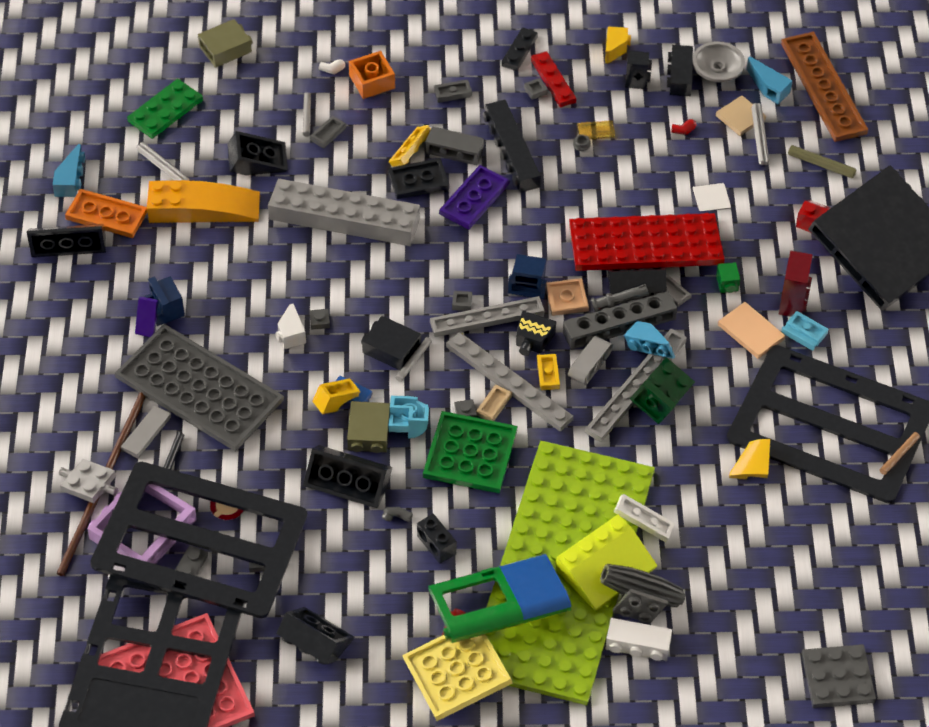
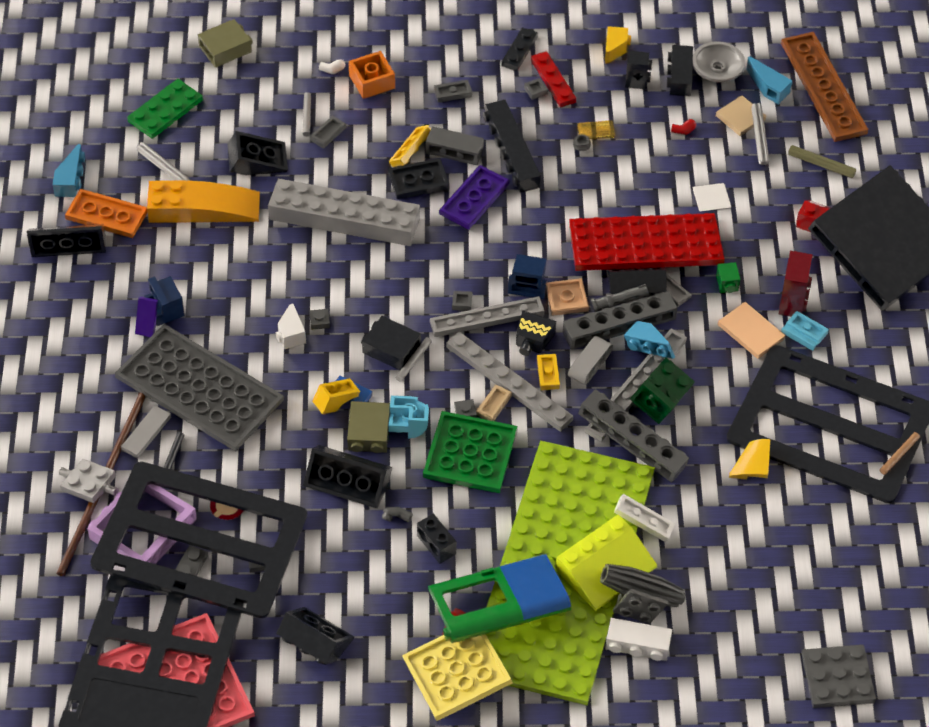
none -> dark grey brick [578,389,689,483]

